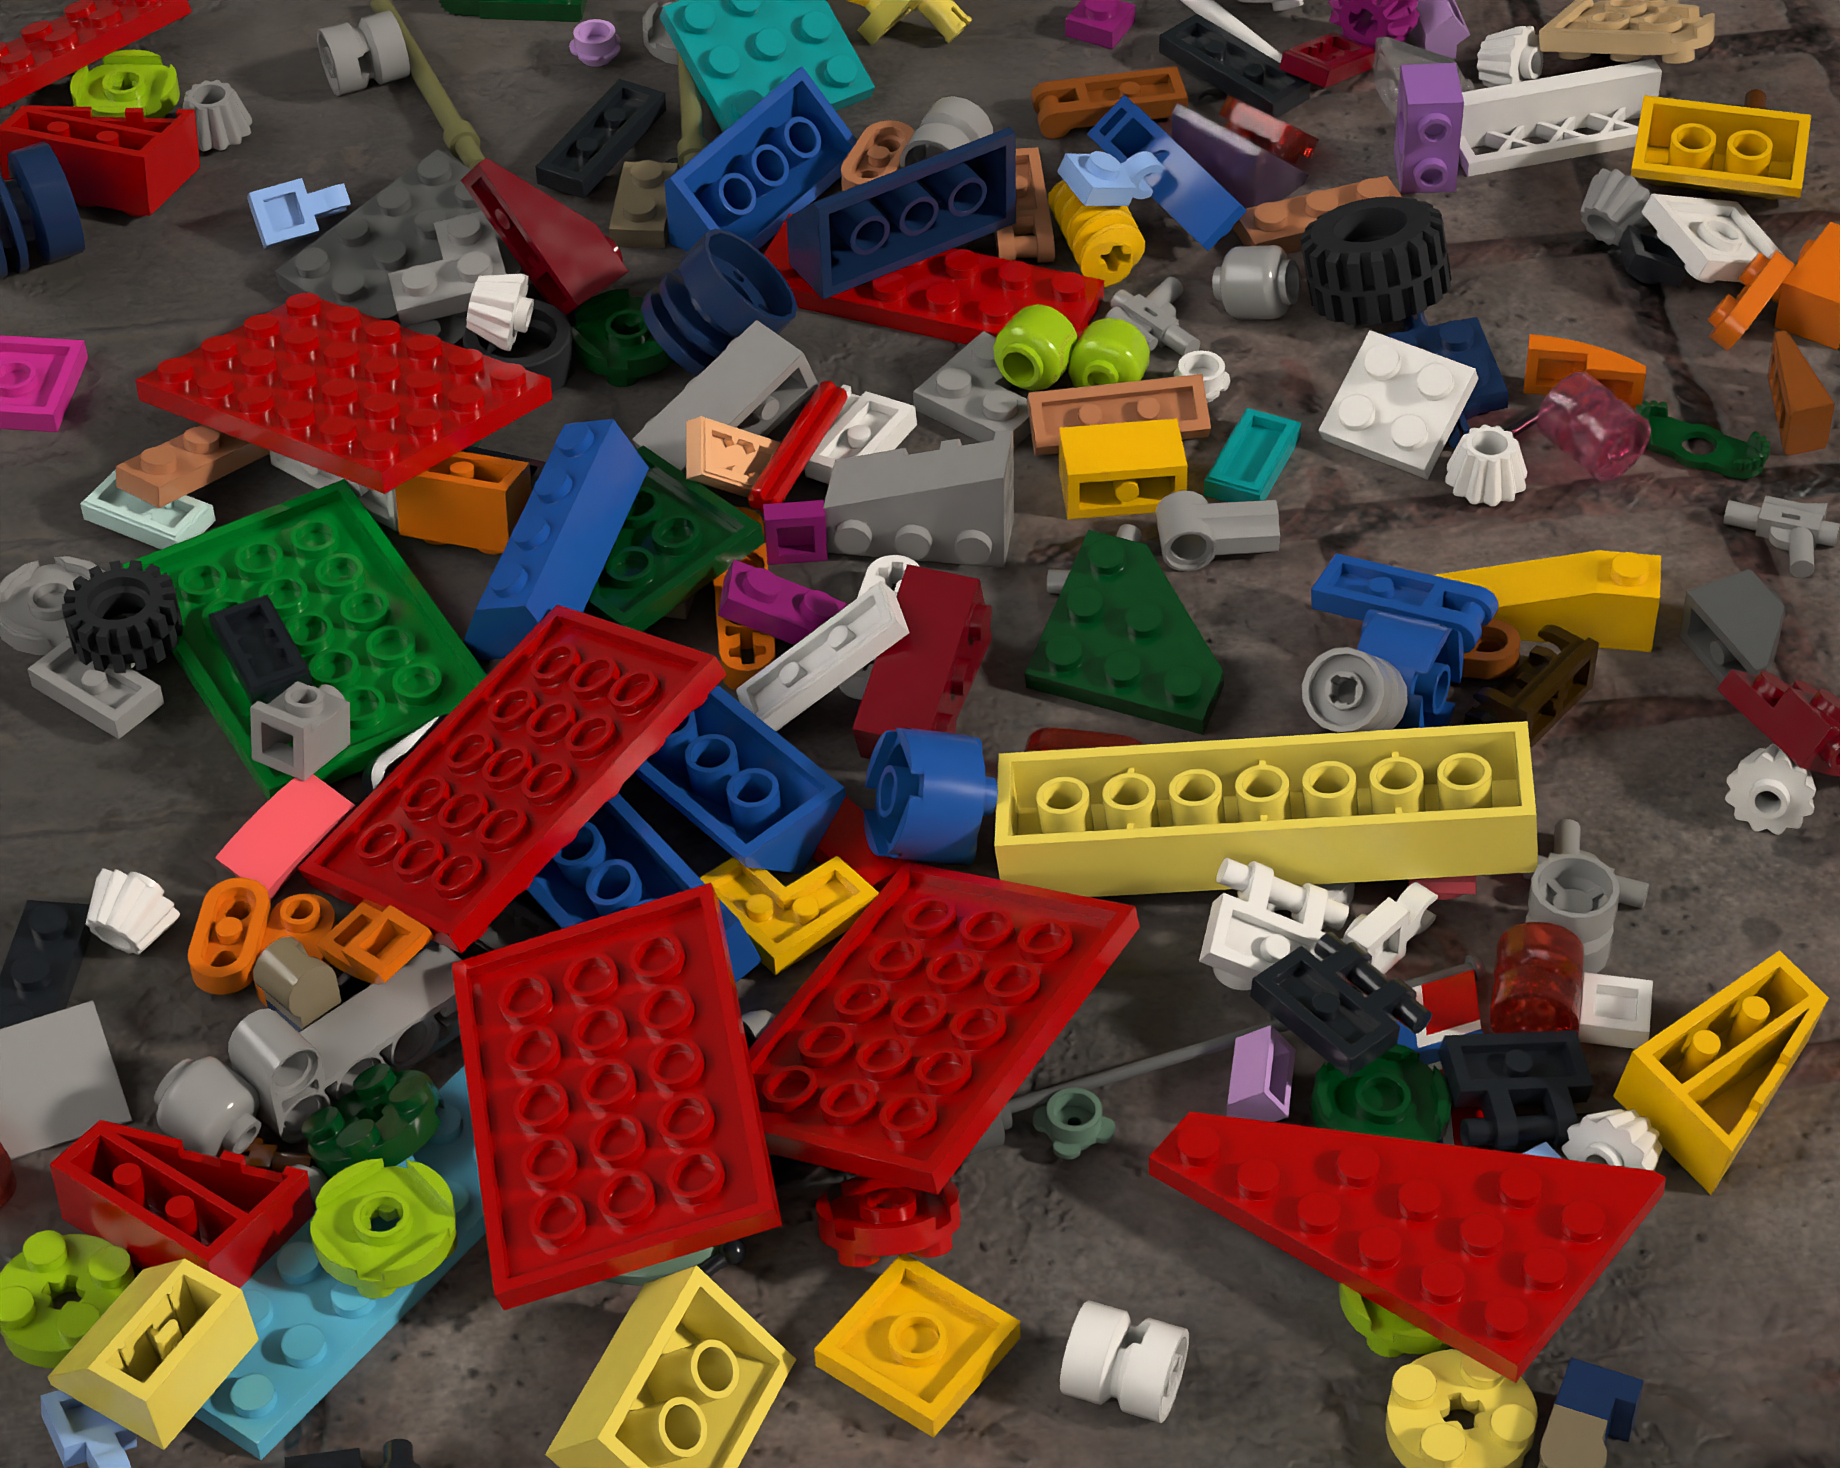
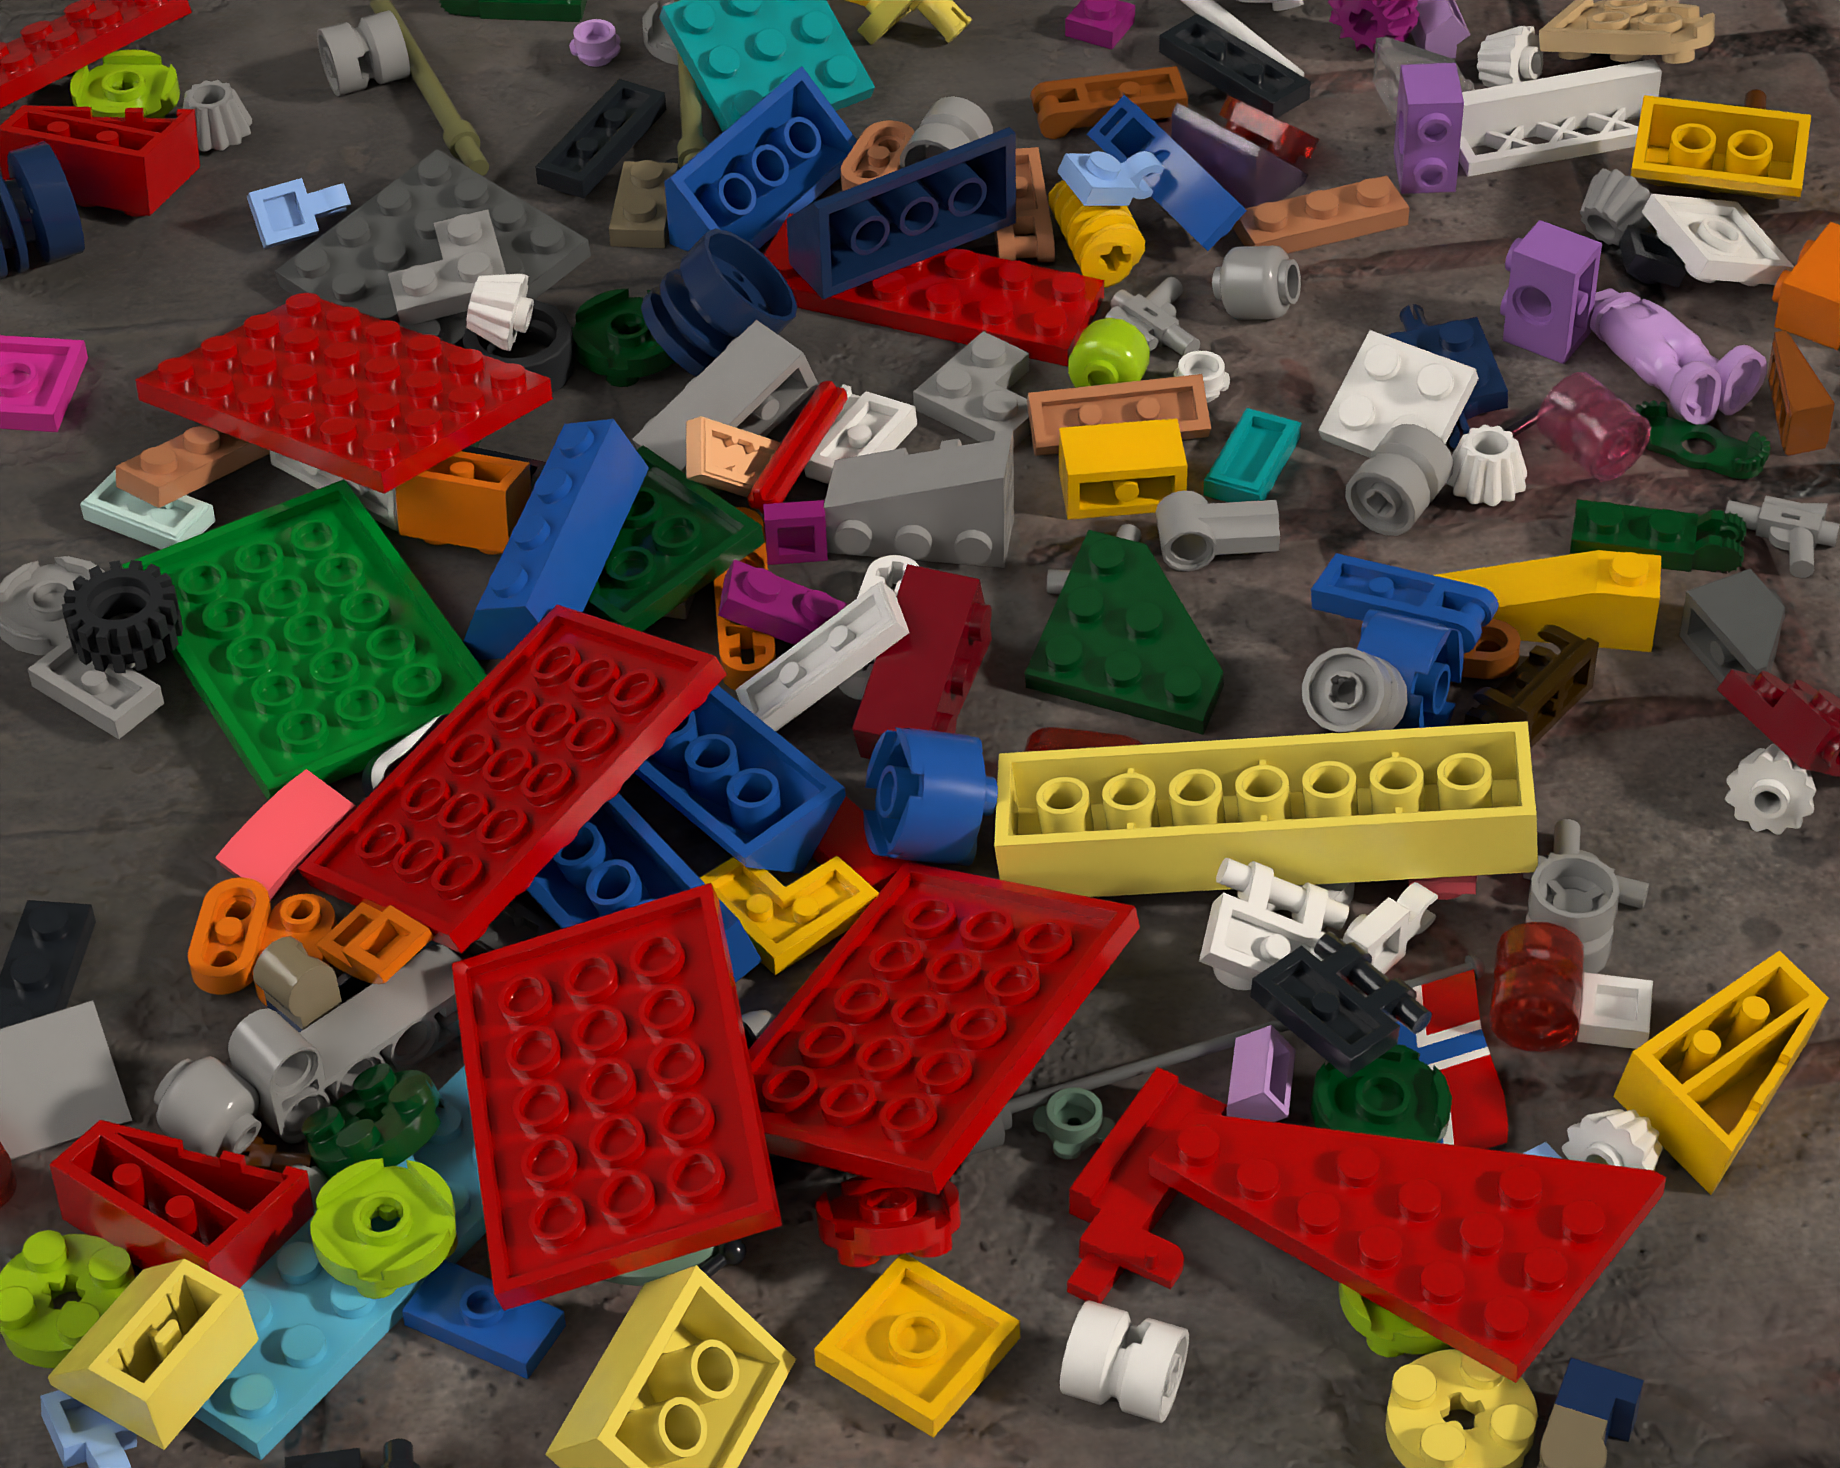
white piece [85,868,180,955] -> none
black plate [208,594,313,705] -> none
light grey brick [250,681,350,781] -> none
dark red slope [460,158,629,316] -> none
lime head [993,304,1078,391] -> none
dark red plate [1279,32,1376,88] -> none
black tyre [1300,196,1452,325] -> none
black plate [1438,1030,1598,1152] -> none
orange slope [1523,334,1646,418] -> none
orange plate [1707,250,1795,351] -> none
none -> blue plate [402,1260,566,1379]
none -> red piece [1067,1067,1227,1304]
none -> light grey wheel [1345,424,1454,536]
none -> medium lavender brick [1500,220,1602,364]
none -> dark green hinge [1569,499,1746,573]
none -> lavender piece [1590,288,1767,425]

